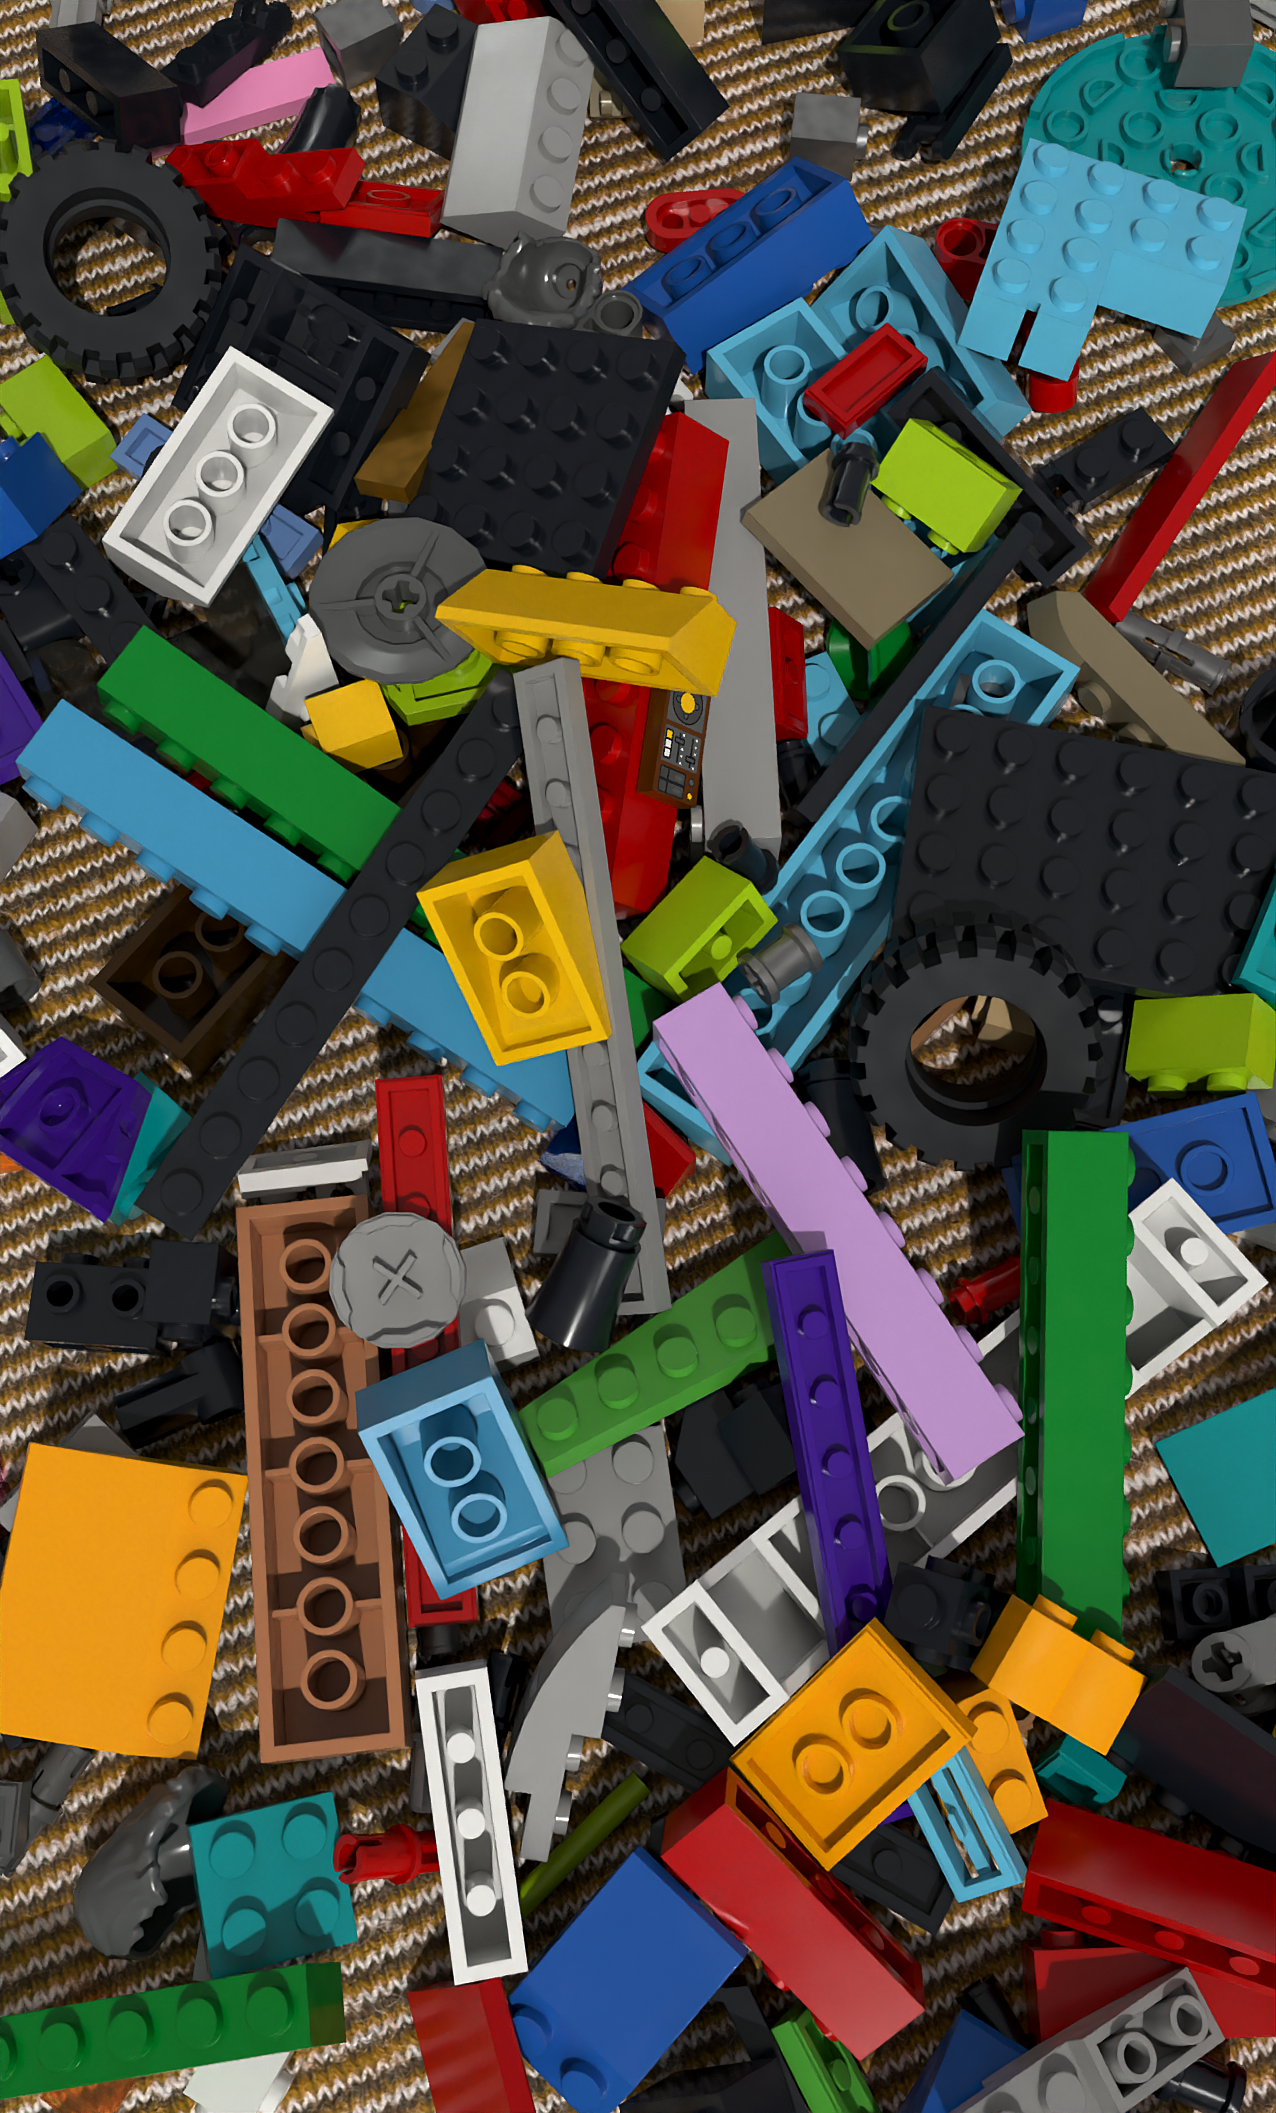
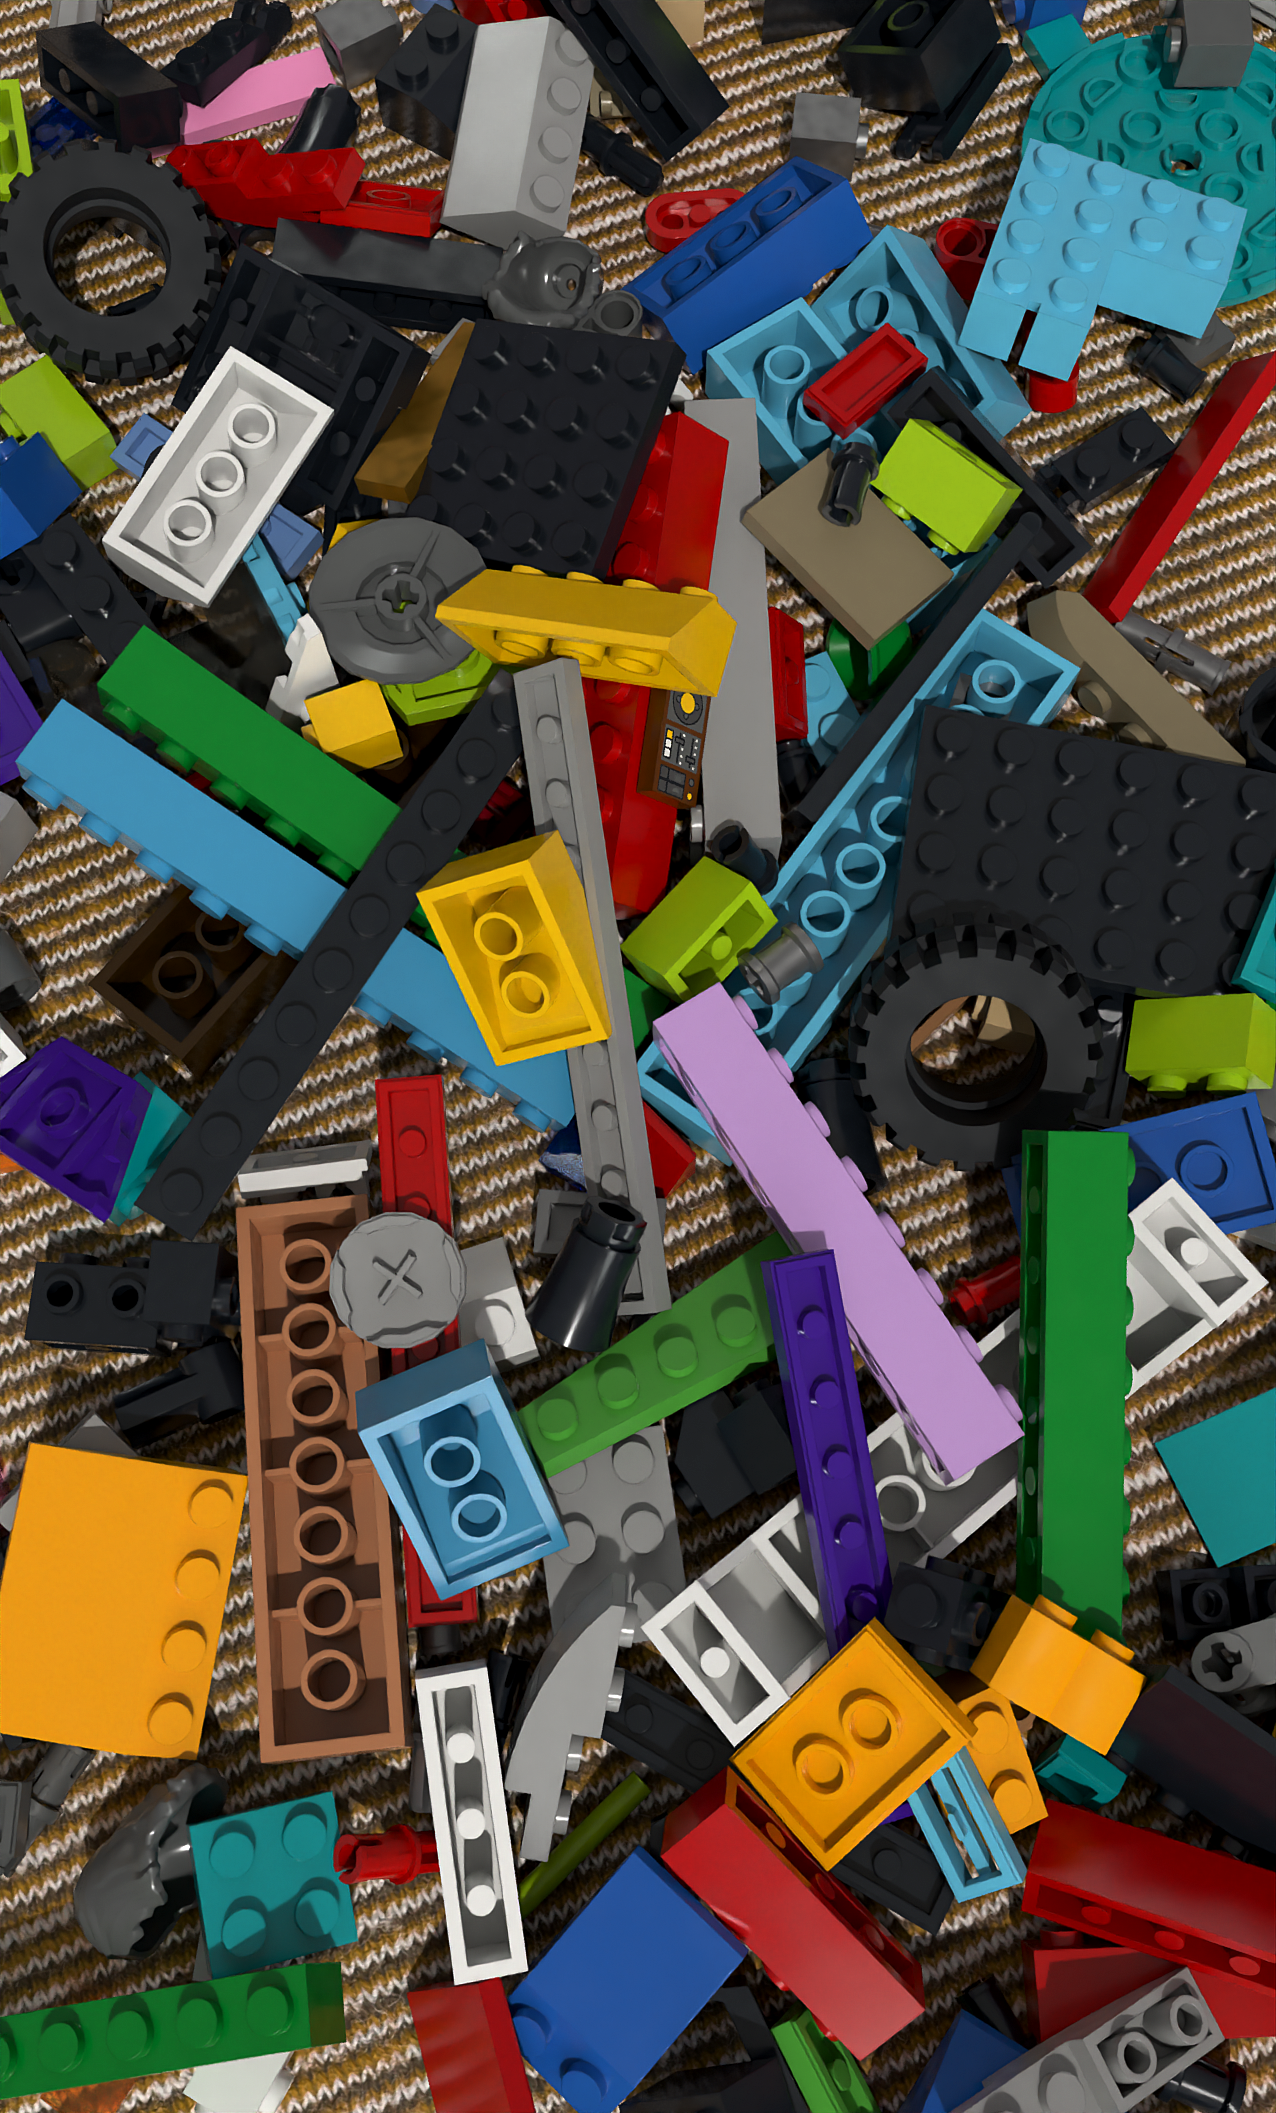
none -> black axle [580,112,664,196]
none -> teal tile [1022,13,1091,82]
none -> black pin [1132,334,1209,405]

